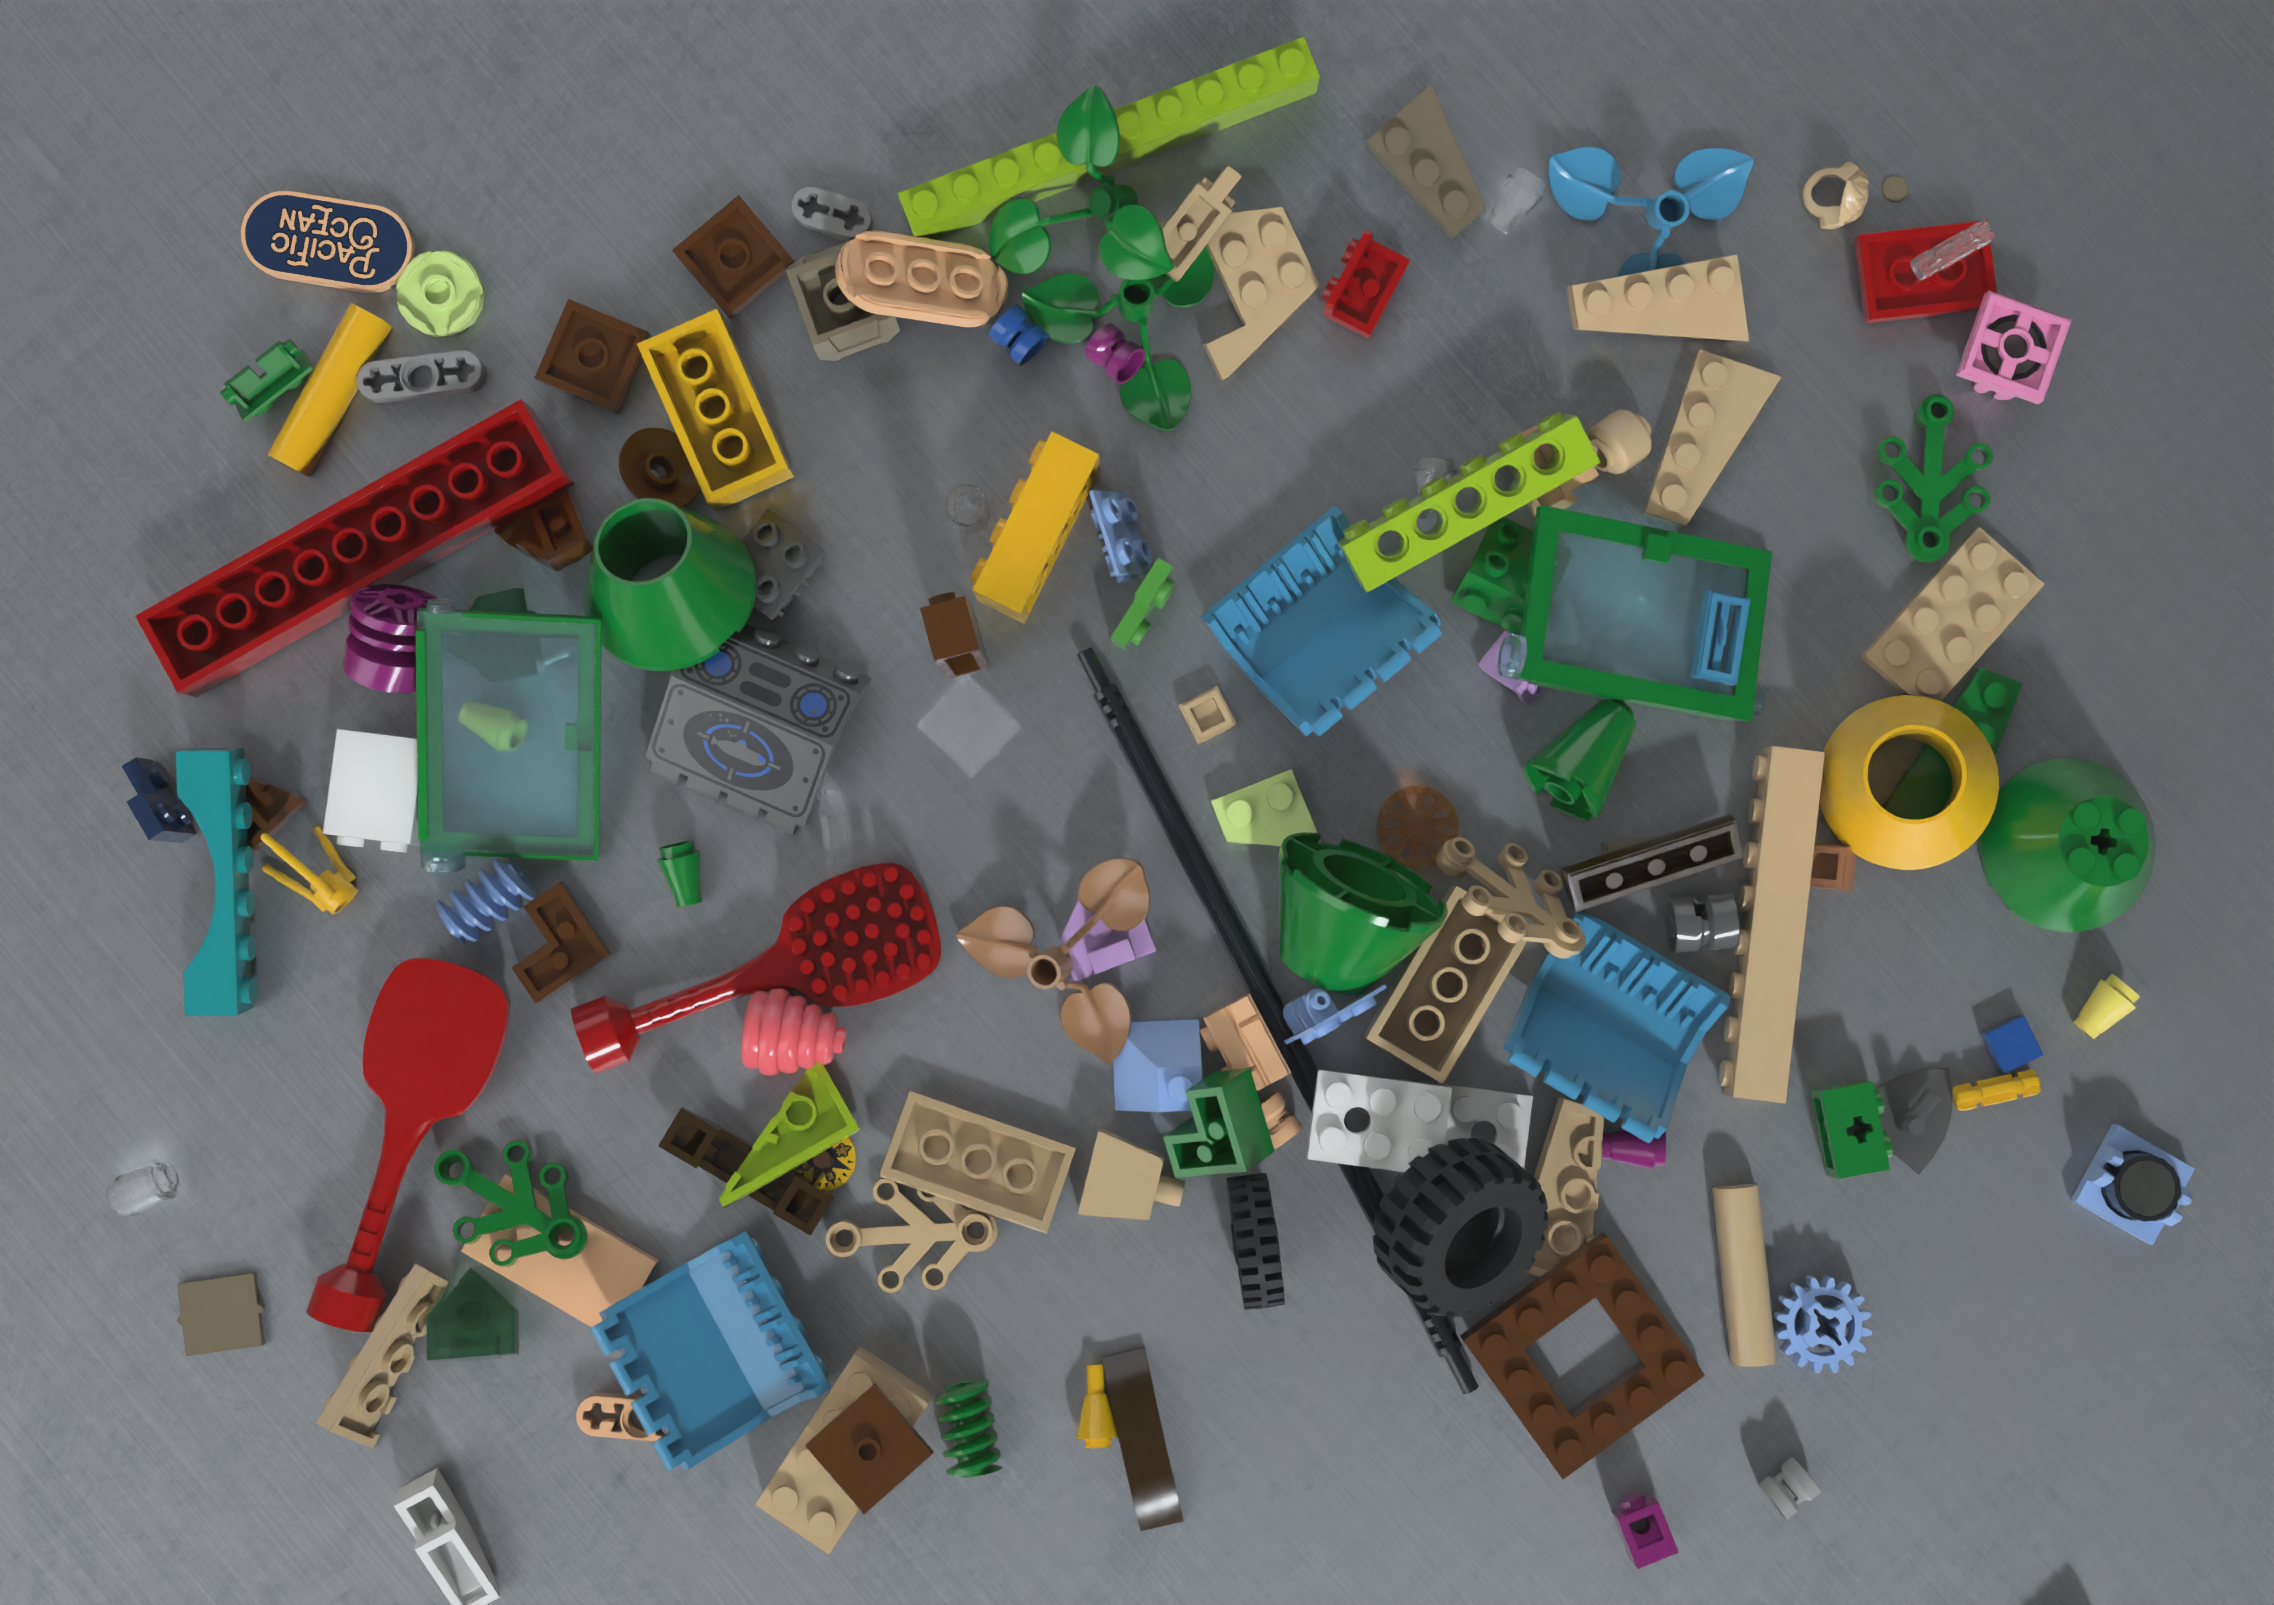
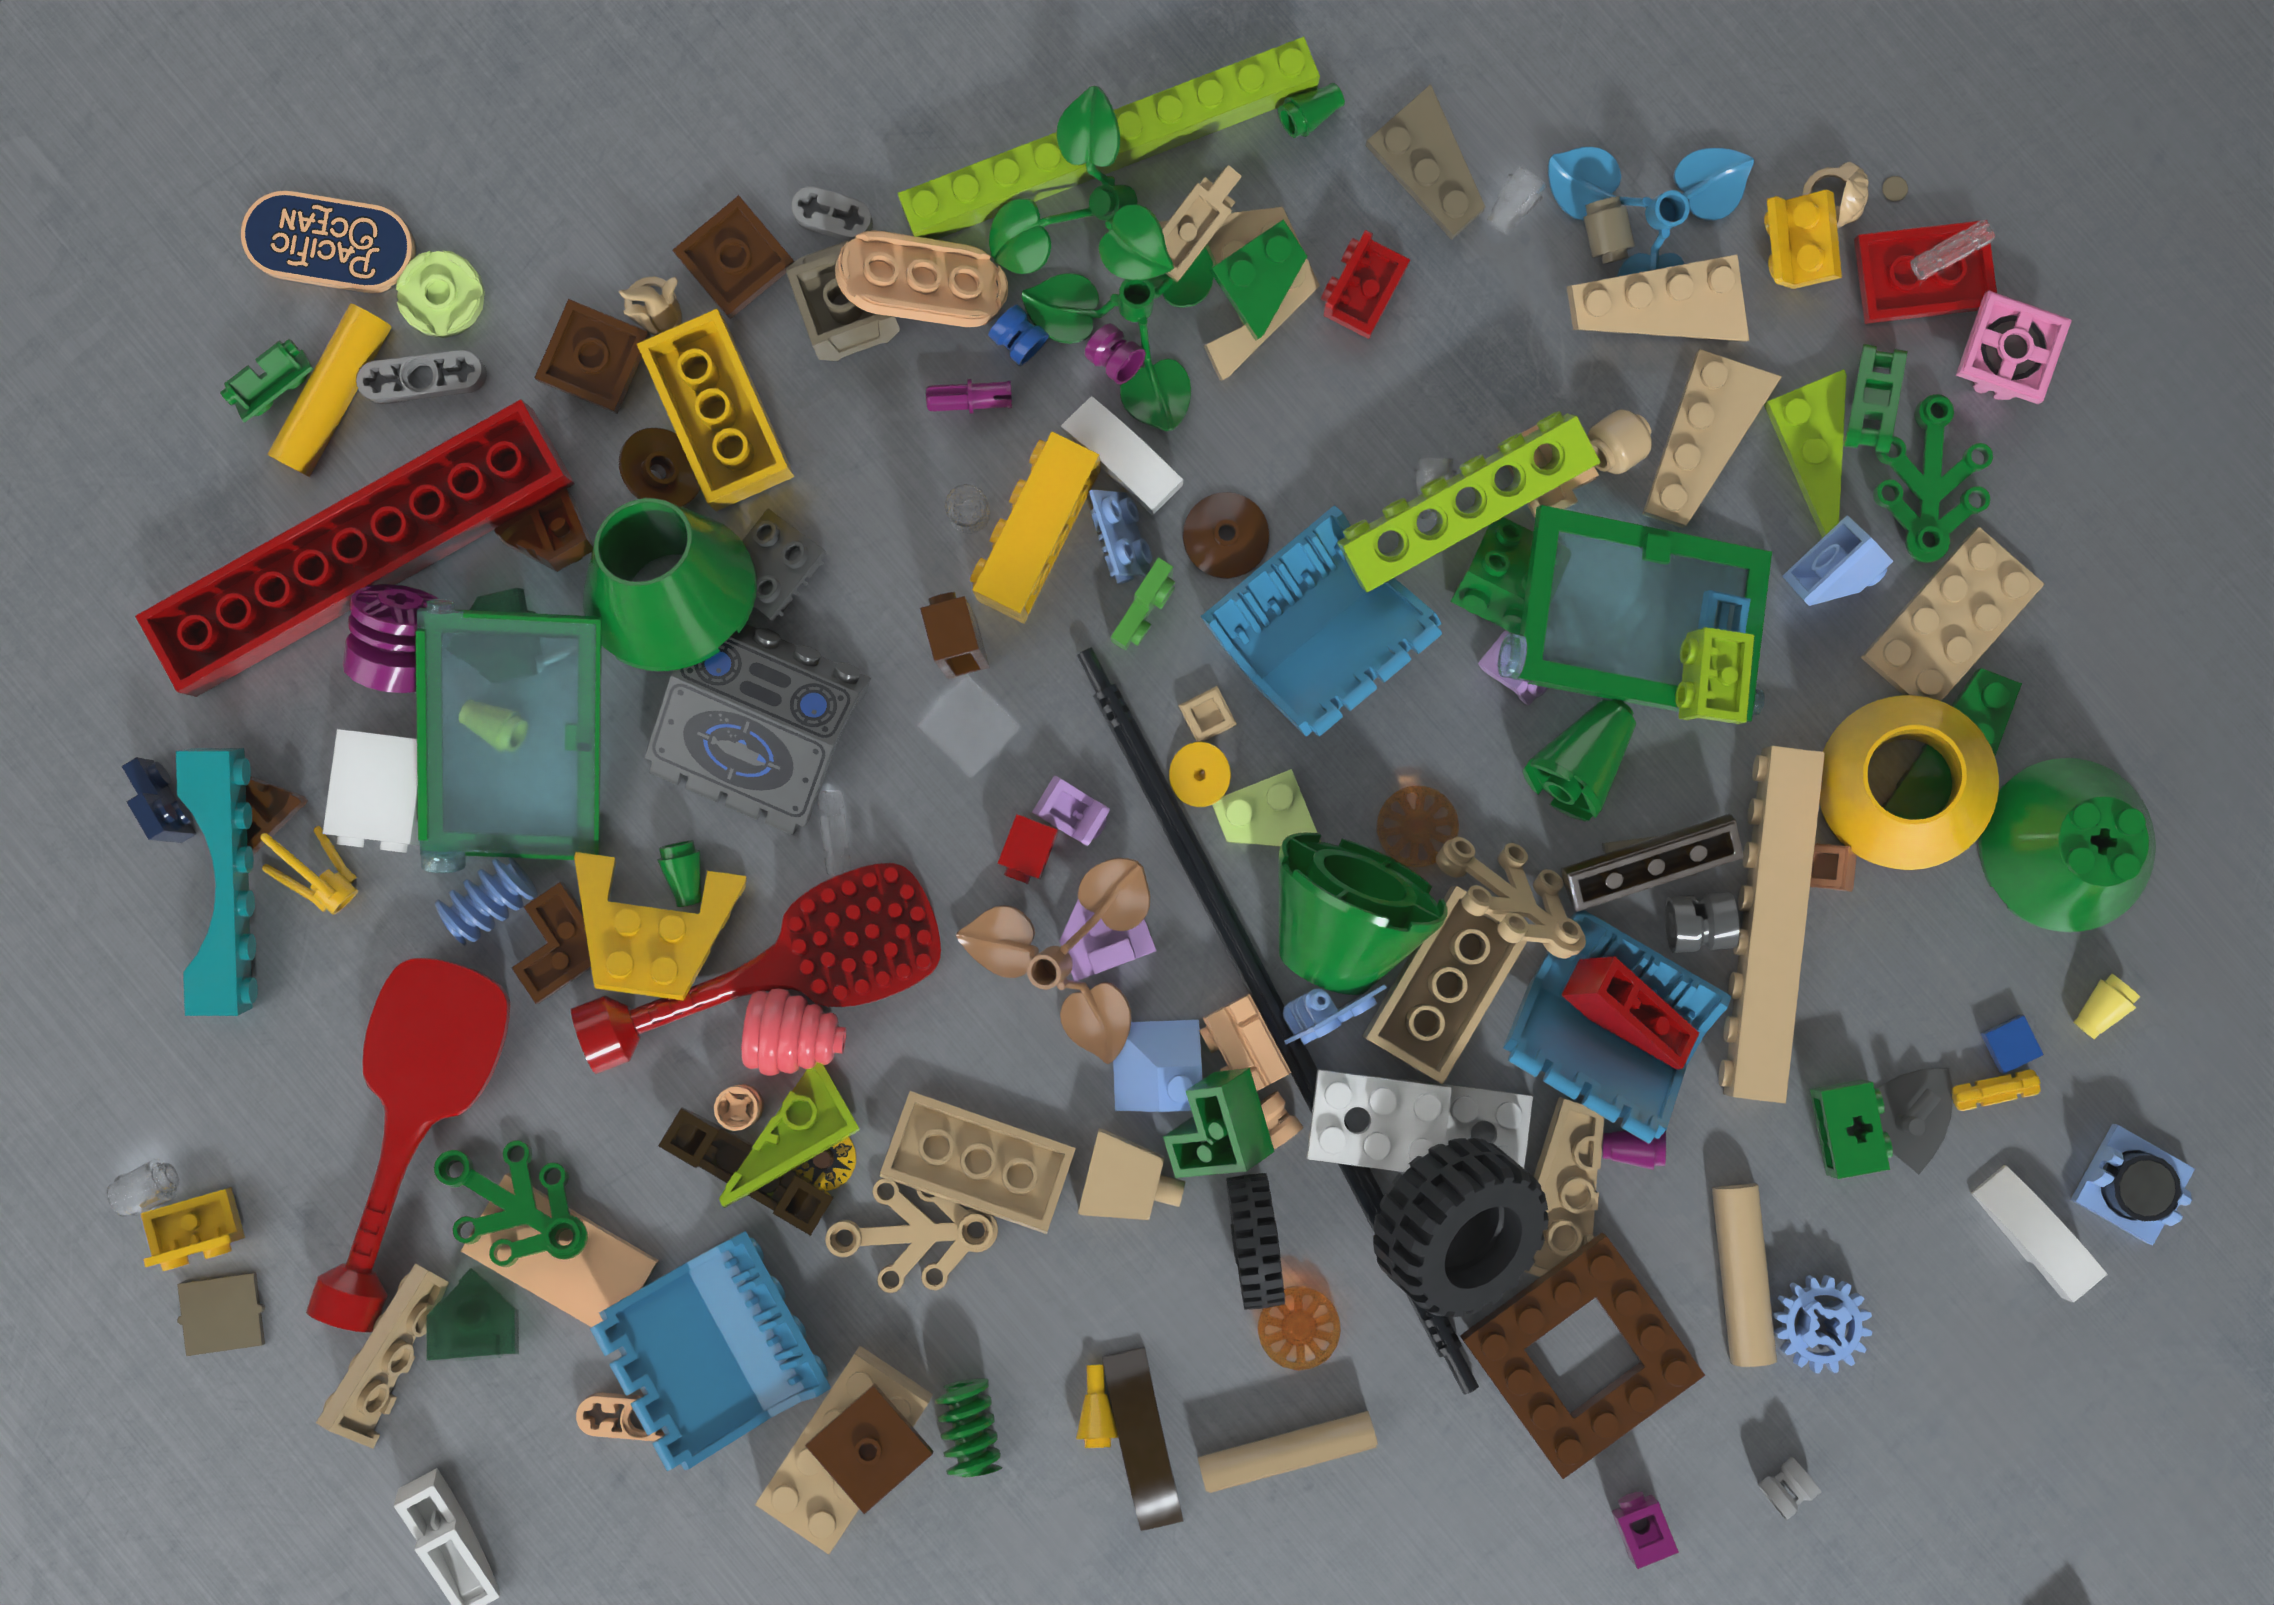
none -> yellow bracket [140,1187,245,1272]
none -> yellow wing [574,852,747,1001]
none -> tan piece [619,276,682,336]
none -> light nougat wheel [714,1084,764,1131]
none -> magenta axle [926,379,1012,414]
none -> red brick [998,814,1059,884]
none -> lavender bracket [1032,775,1110,846]
none -> white slope [1061,396,1183,515]
none -> yellow piece [1169,742,1231,807]
none -> reddish brown dish [1183,492,1269,579]
none -> tan brick [1198,1411,1378,1493]
none -> green wing [1209,219,1307,341]
none -> clear orange wheel [1258,1286,1341,1371]
none -> green cone [1278,82,1345,138]
none -> red slope [1562,956,1699,1069]
none -> dark tan brick [1583,196,1635,264]
none -> lime bracket [1676,627,1754,724]
none -> yellow bracket [1764,189,1842,289]
none -> lime wing [1764,369,1847,538]
none -> light blue slope [1782,515,1894,606]
none -> green plate [1844,344,1908,454]
none -> white slope [1971,1165,2108,1303]

